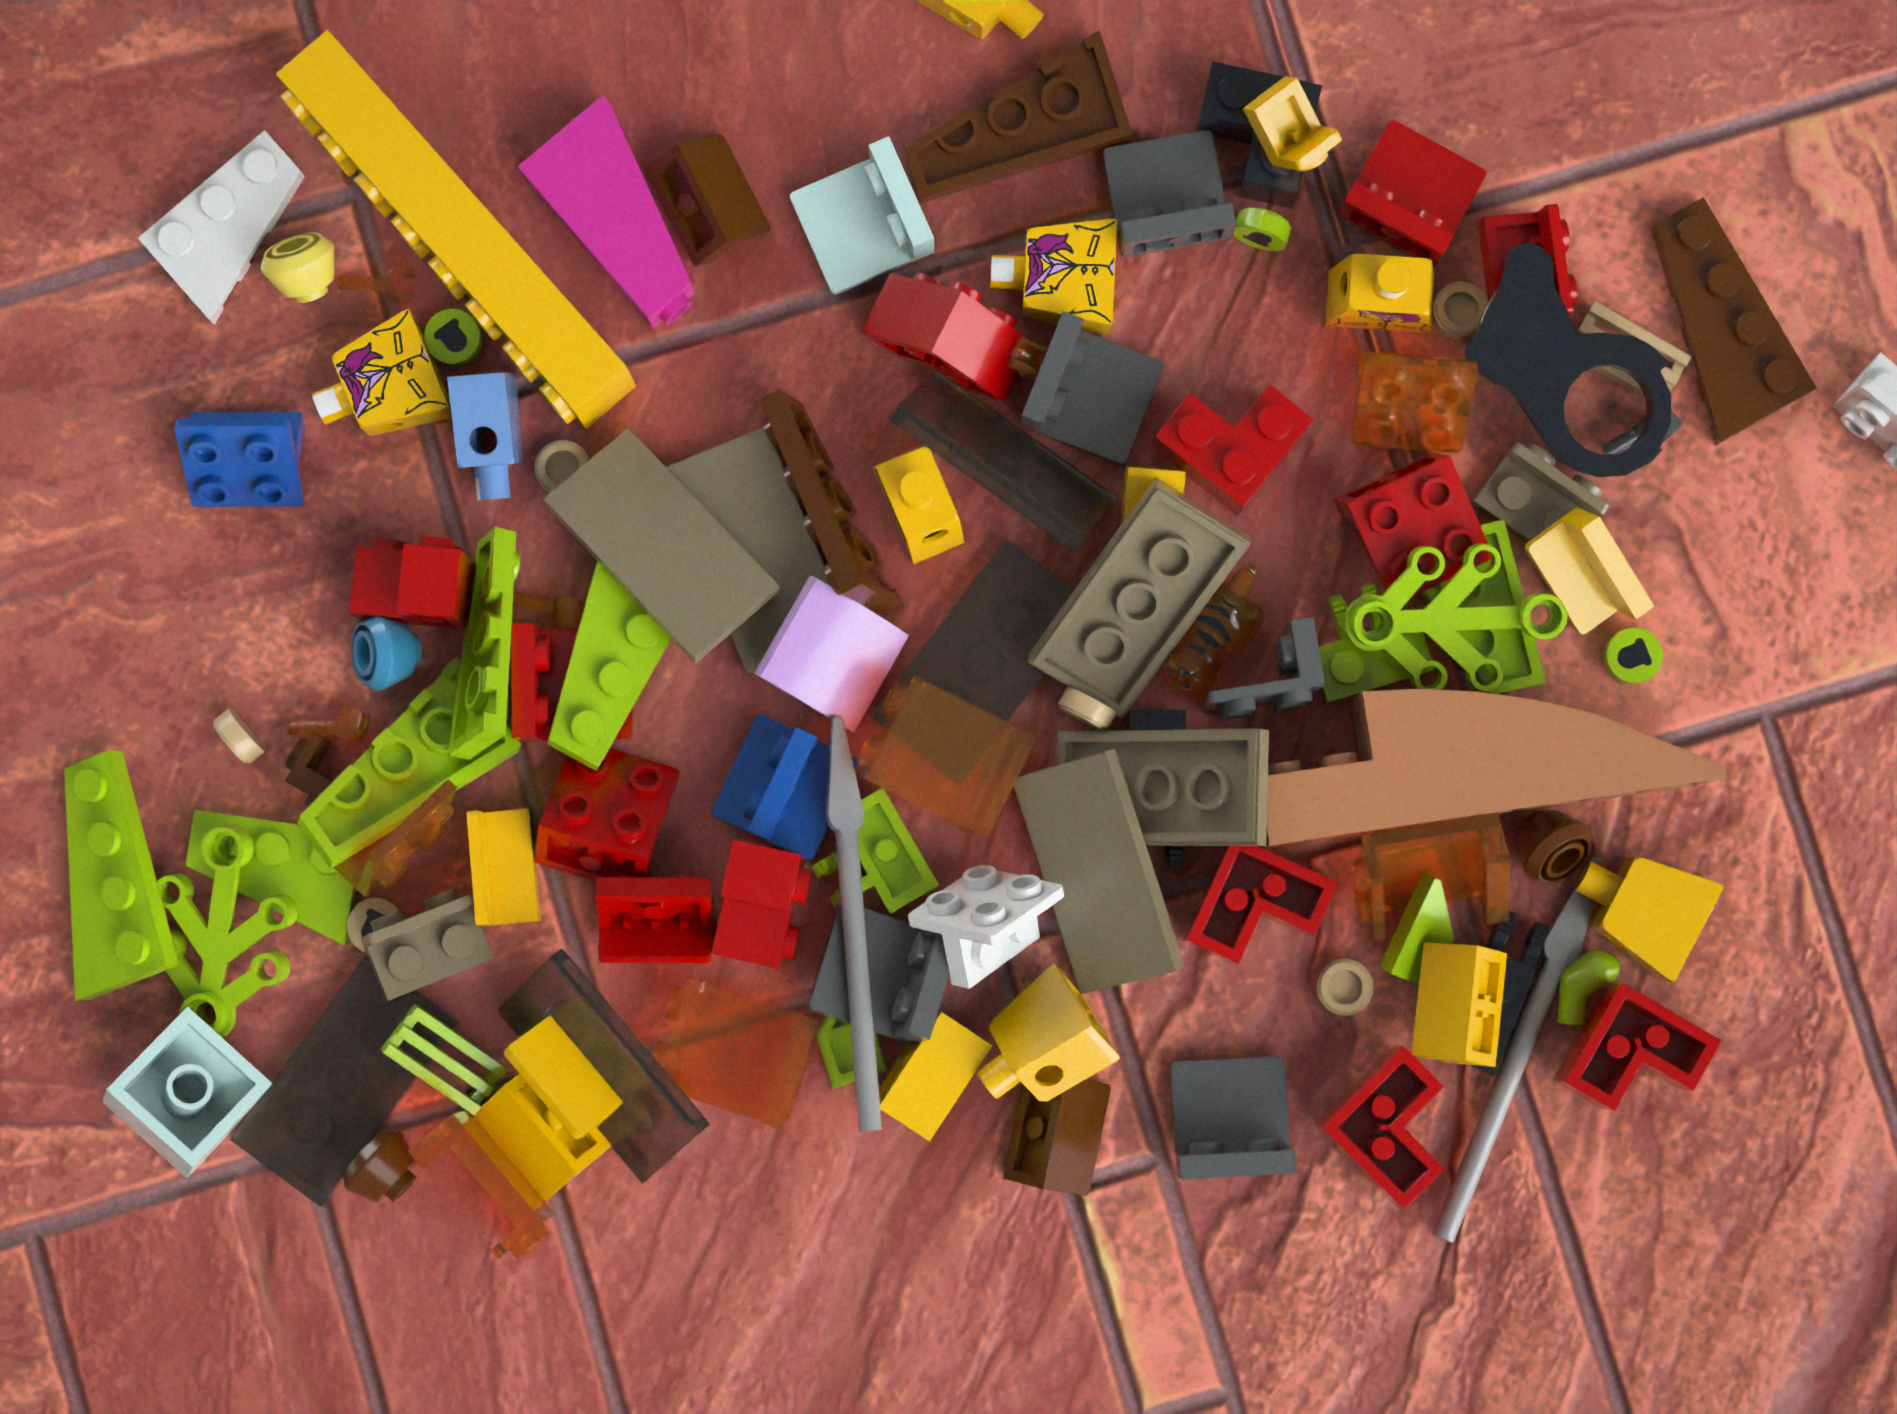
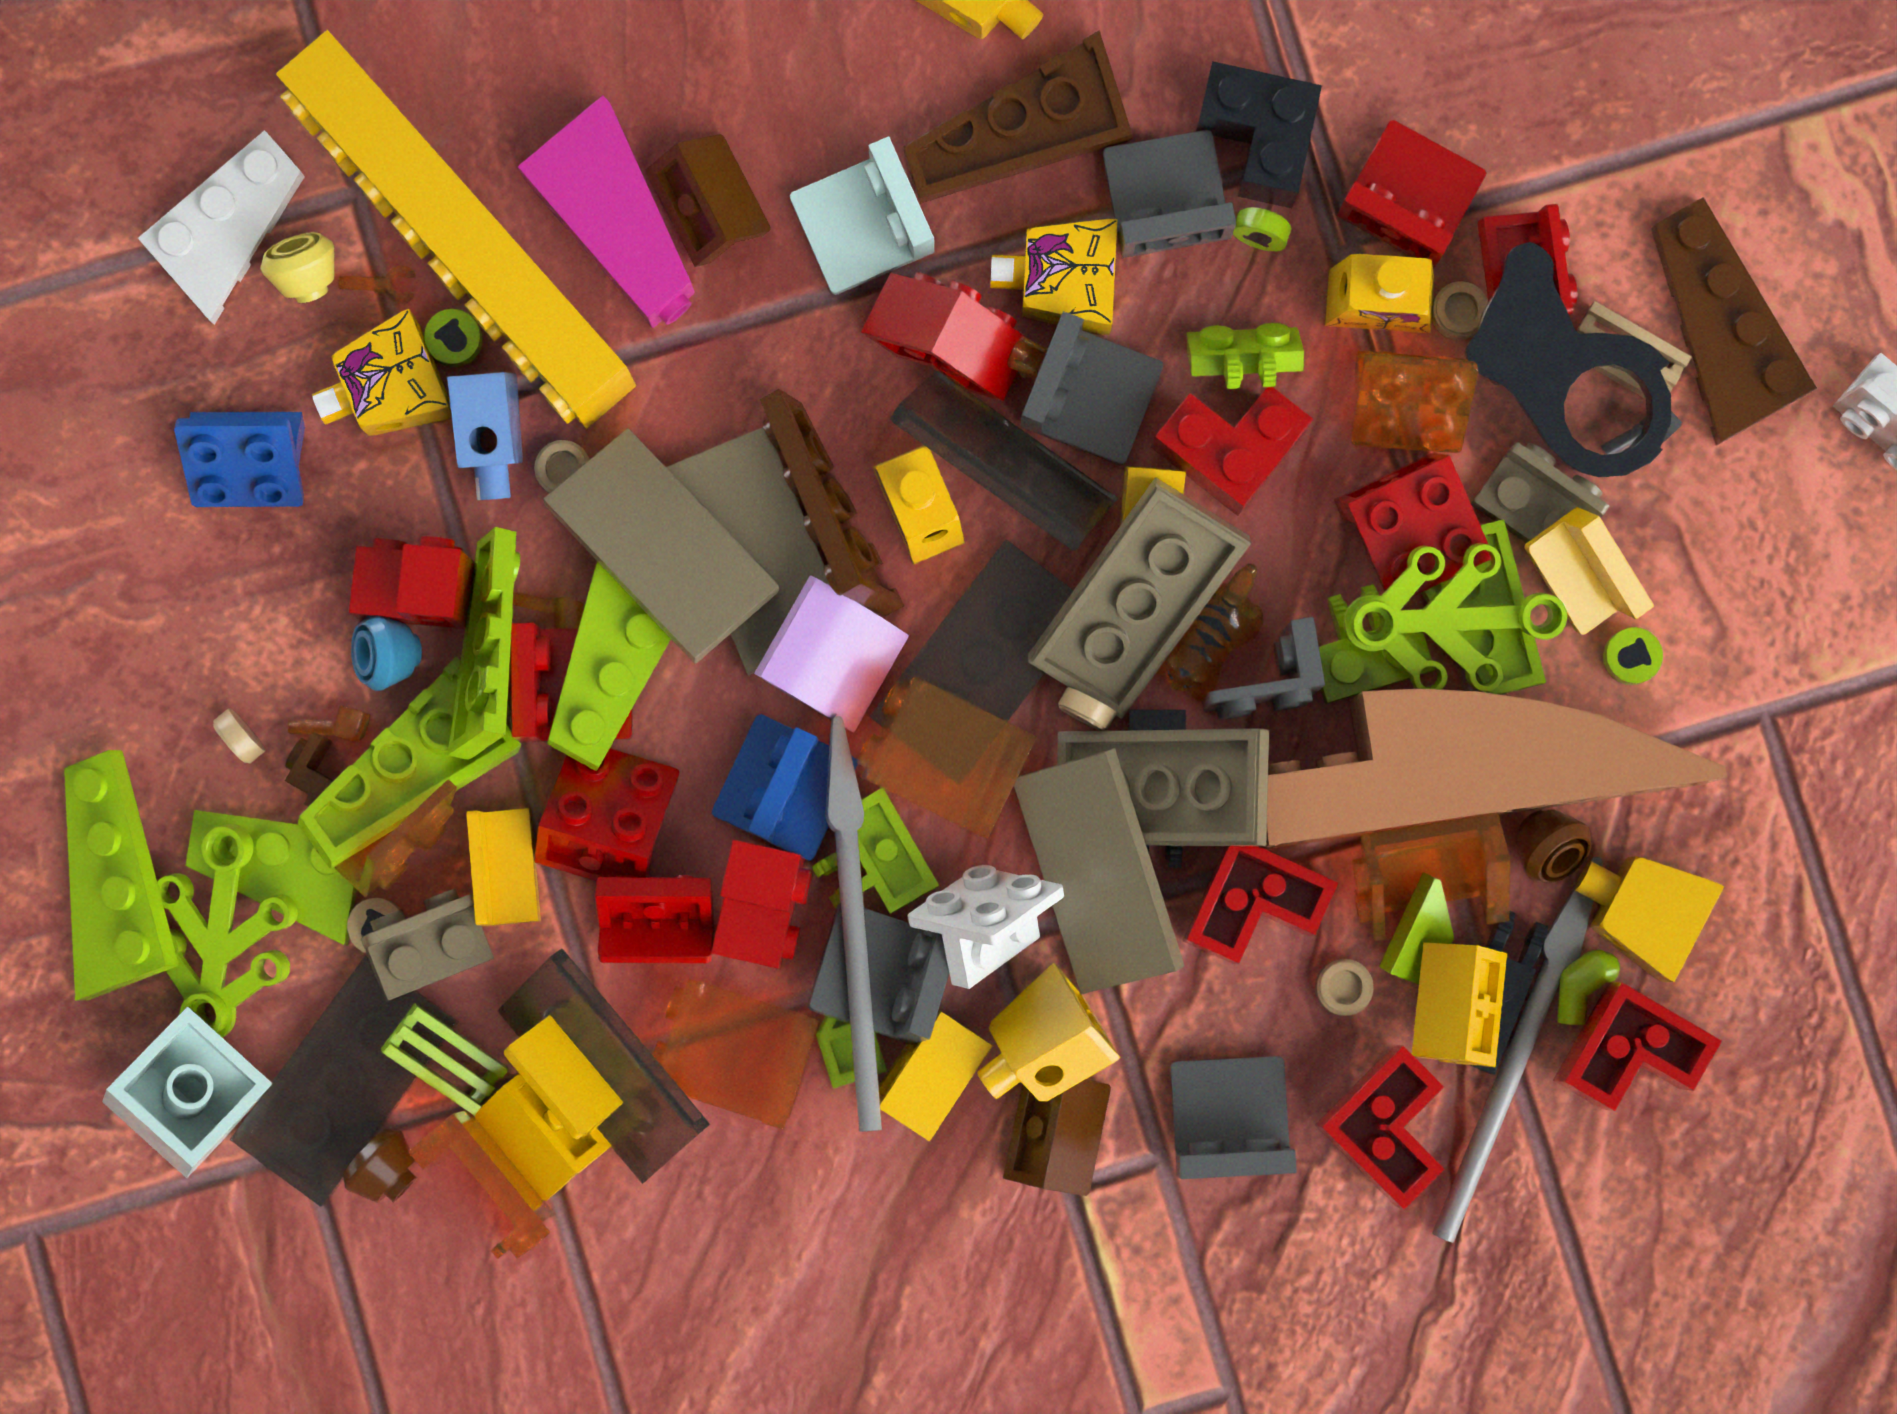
yellow bracket [1243,76,1342,171] -> none
none -> lime hinge [1187,323,1304,389]

